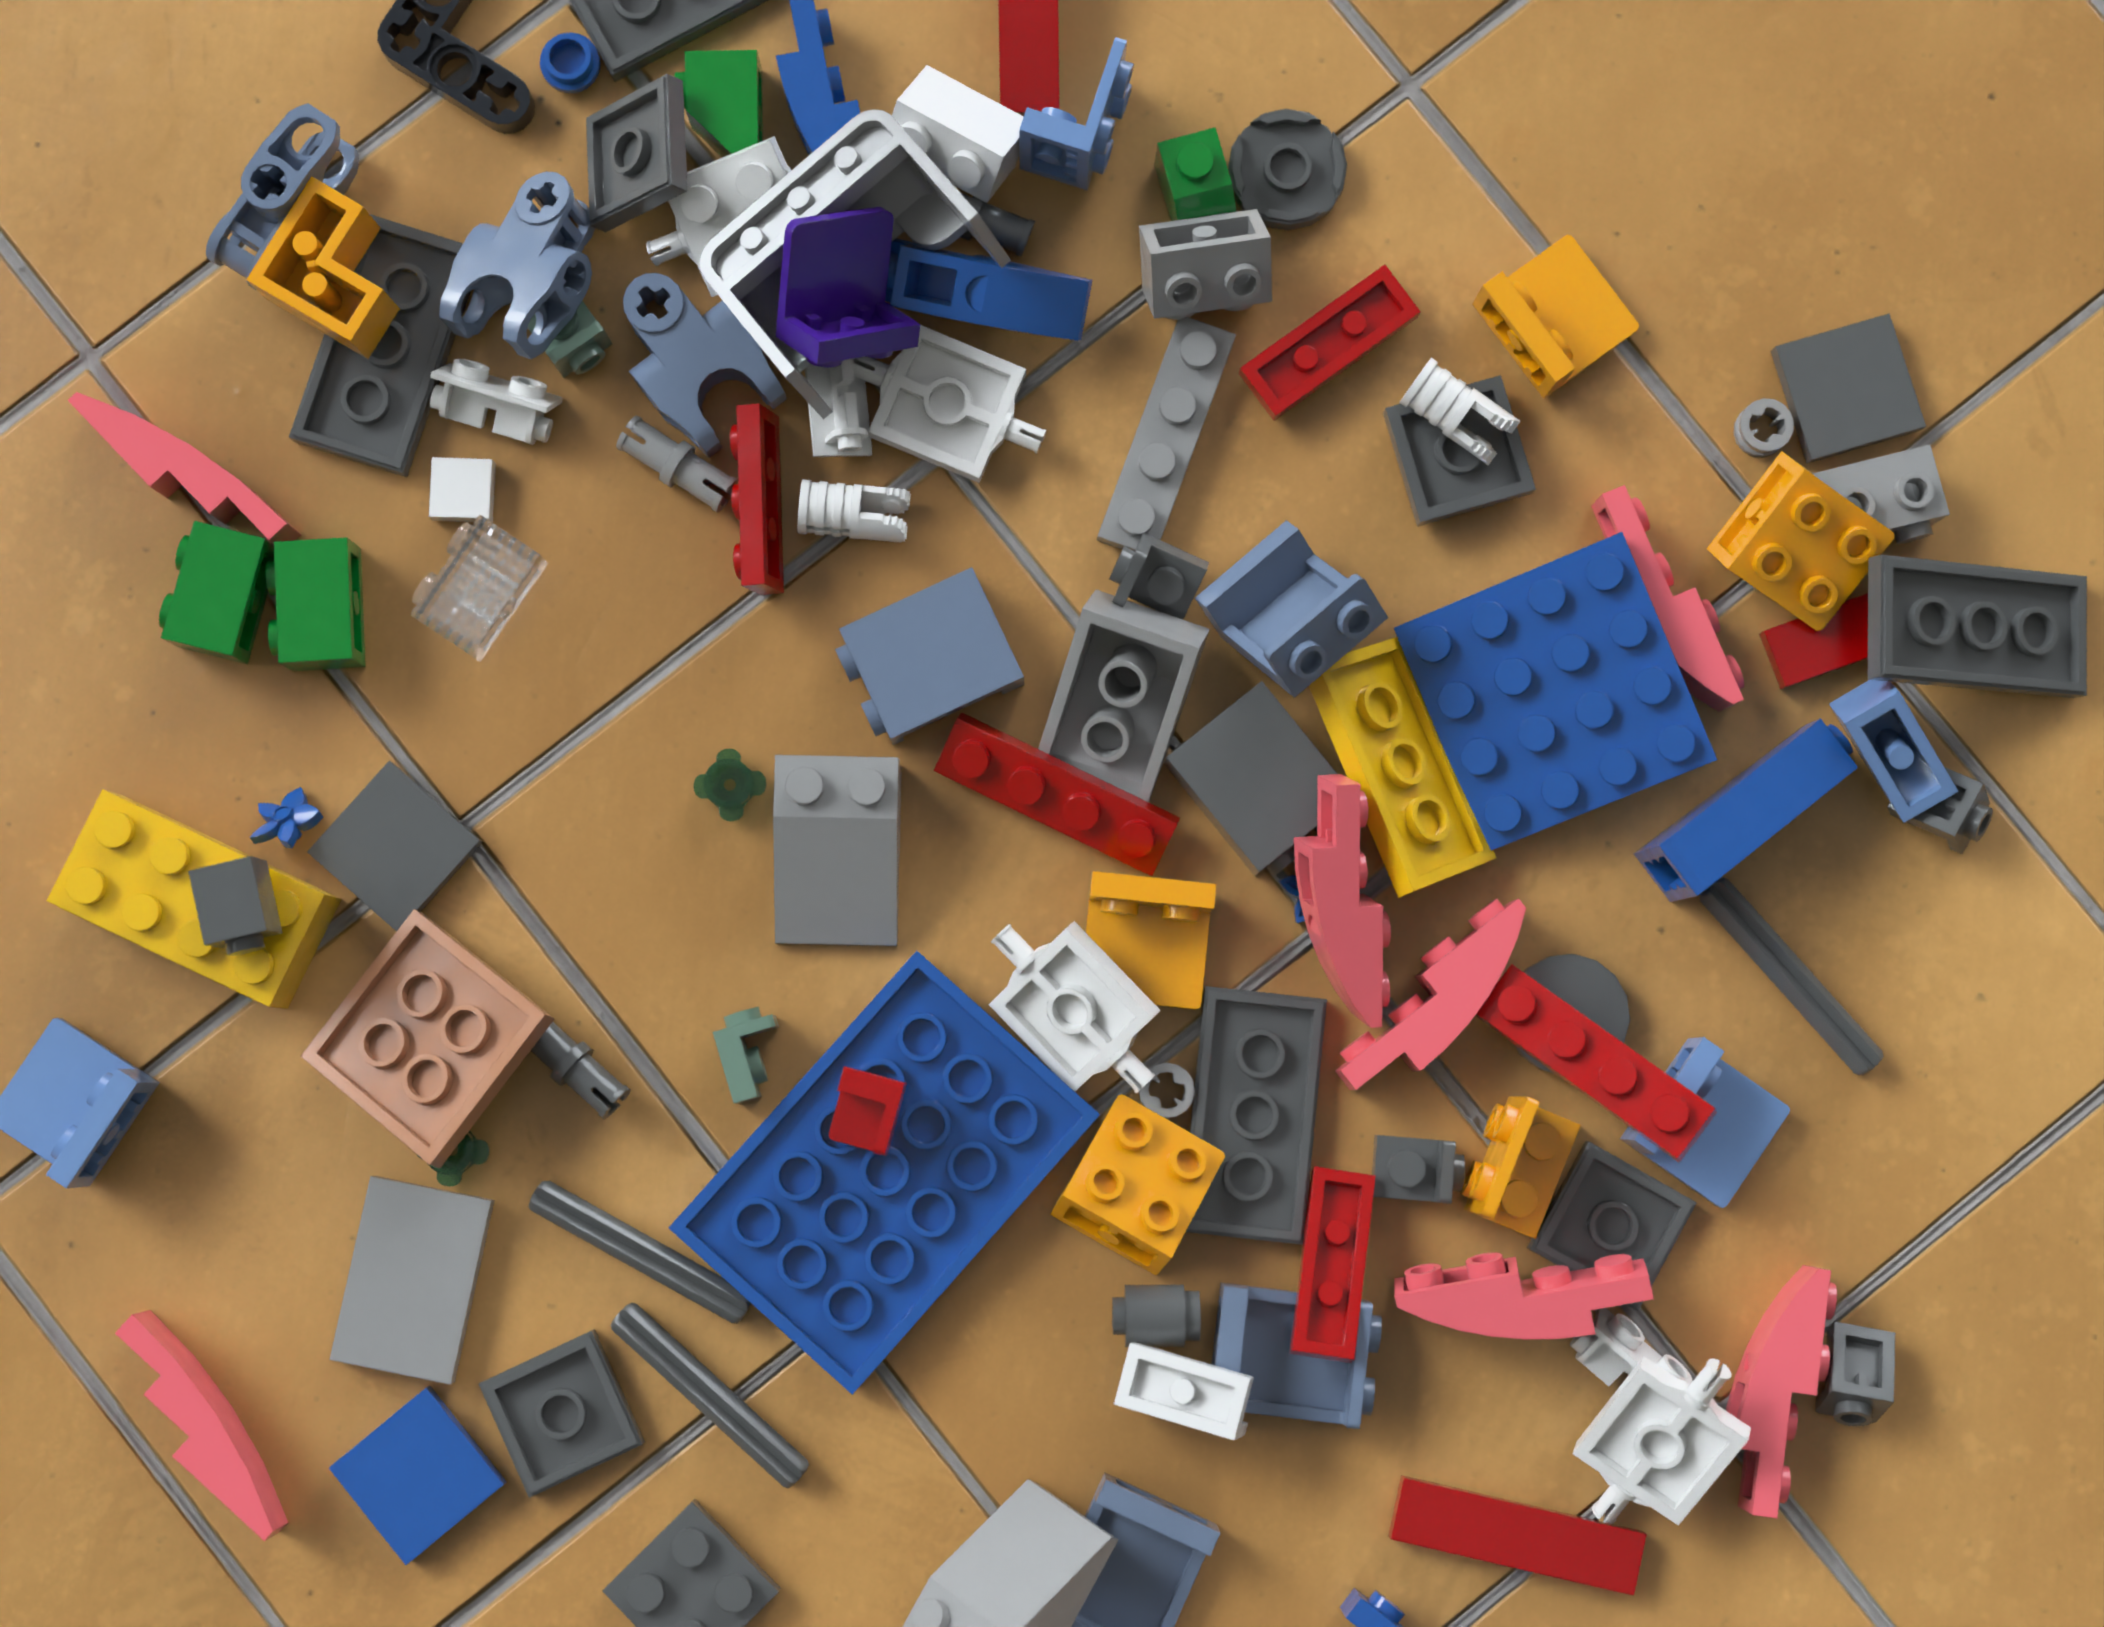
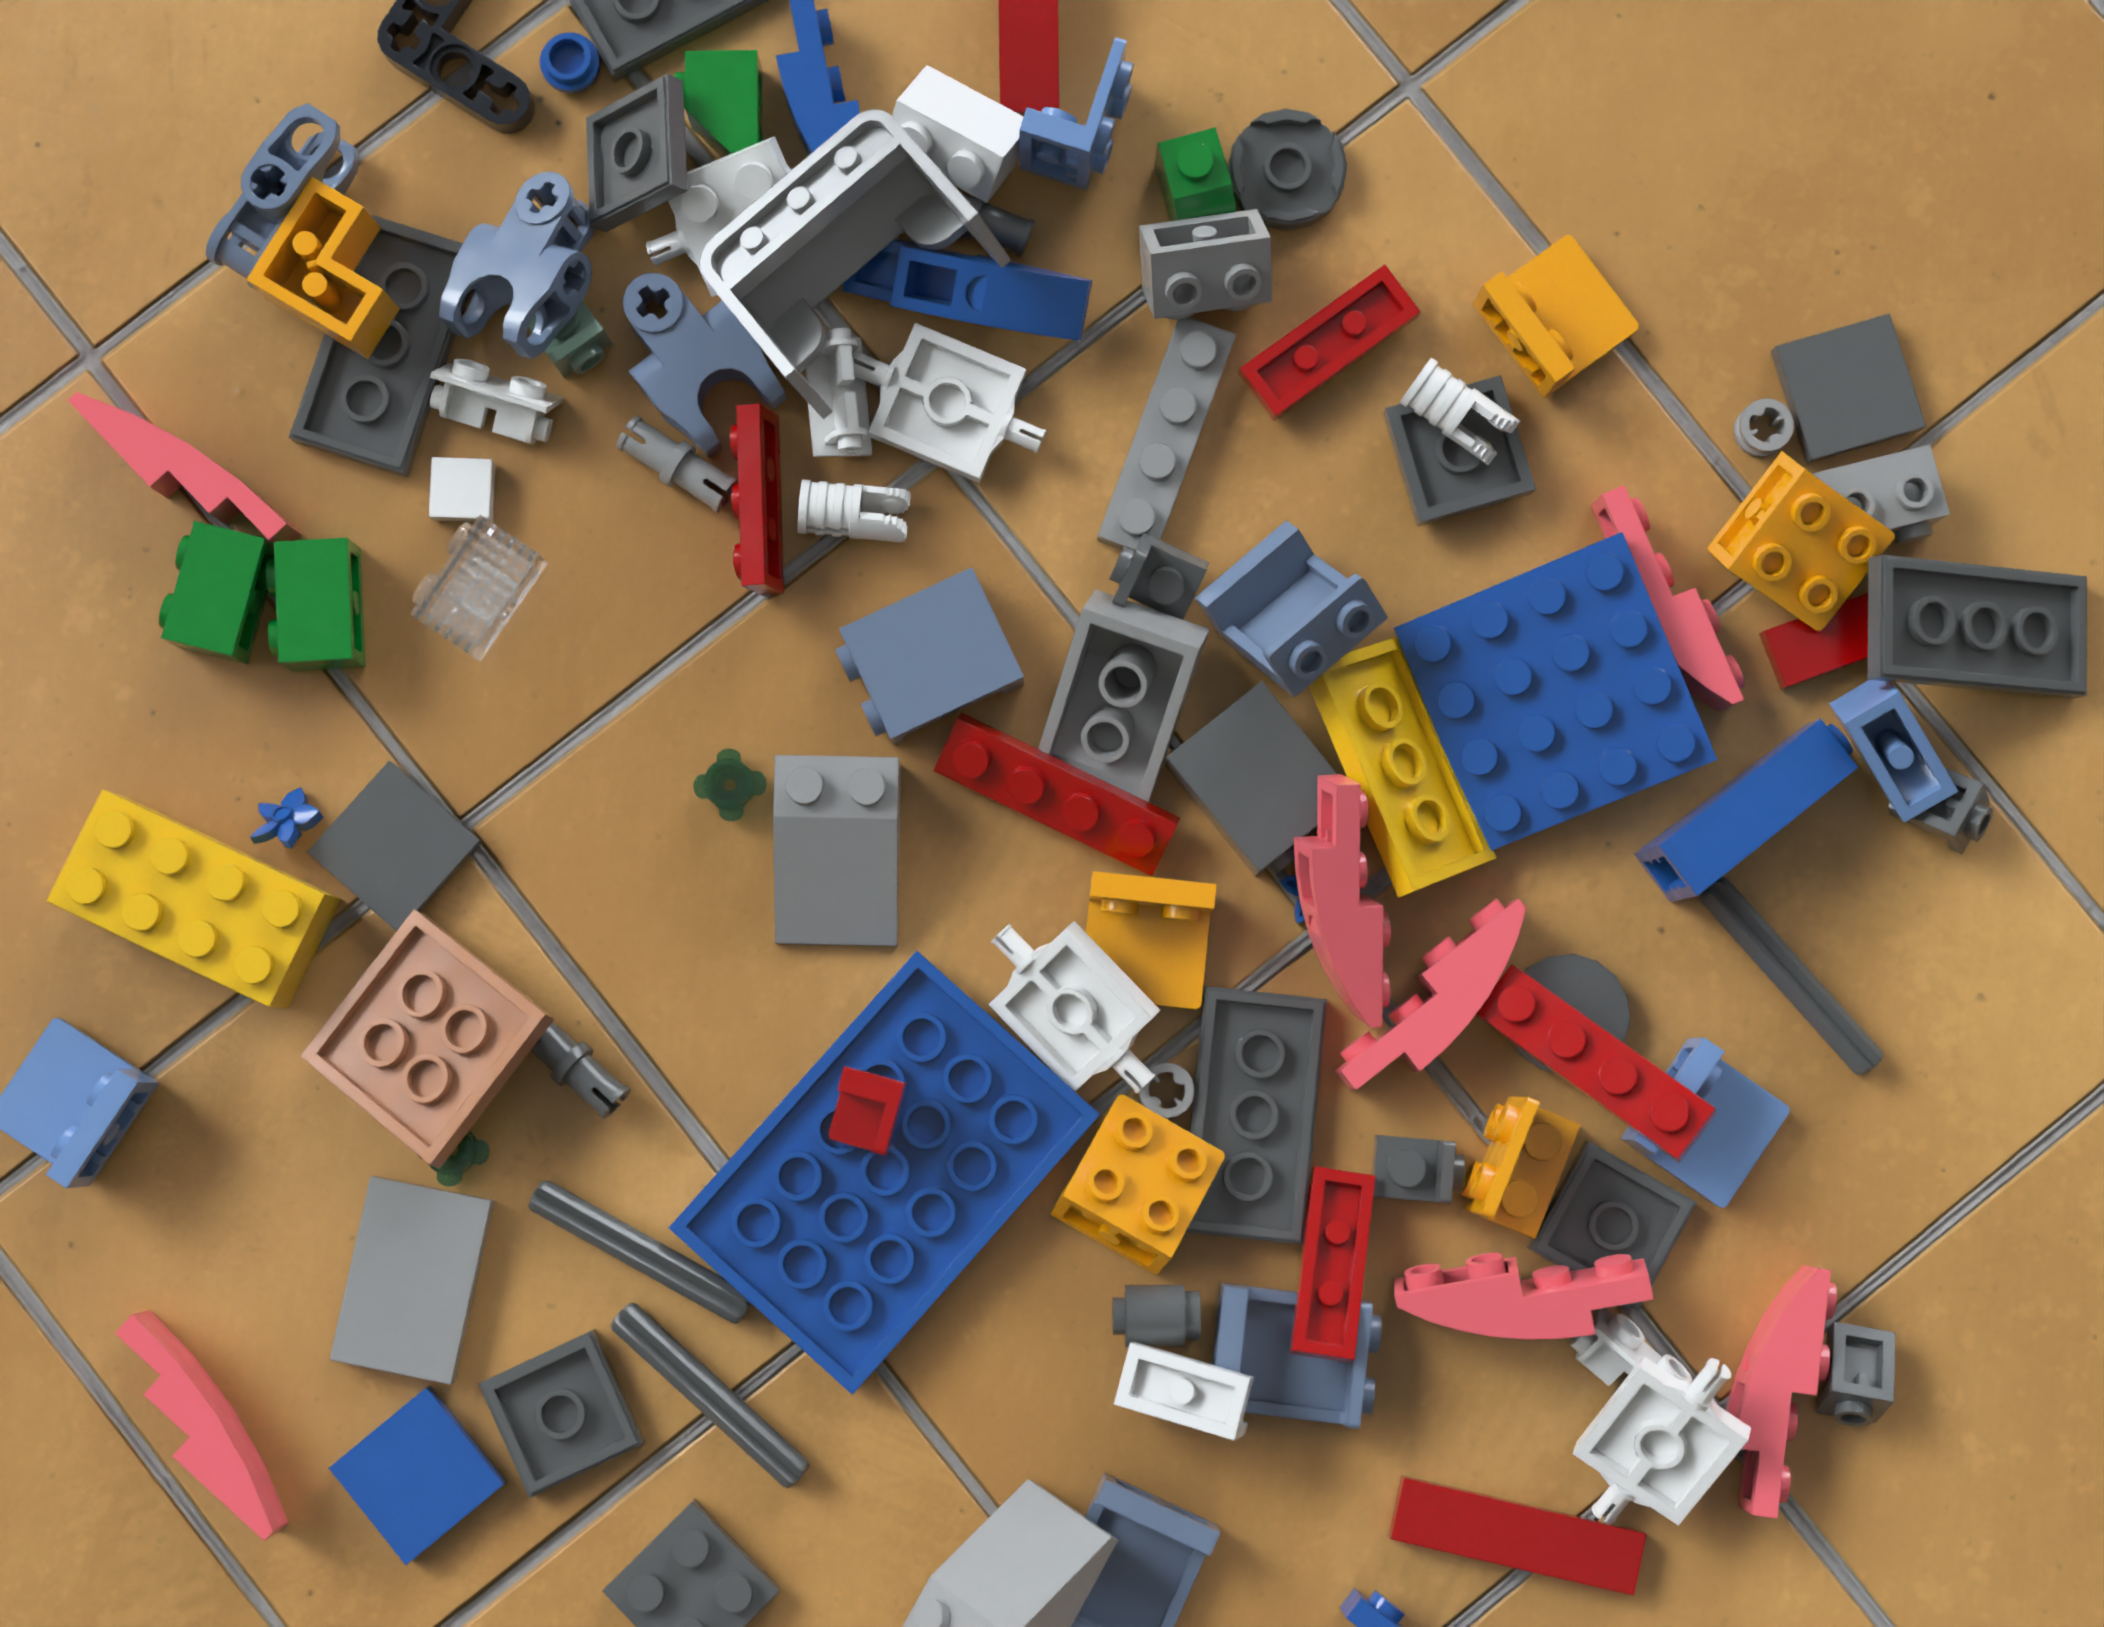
dark grey brick [188,856,283,956] -> none
sand green bracket [713,1007,779,1104] -> none
dark purple bracket [776,207,920,368] -> none

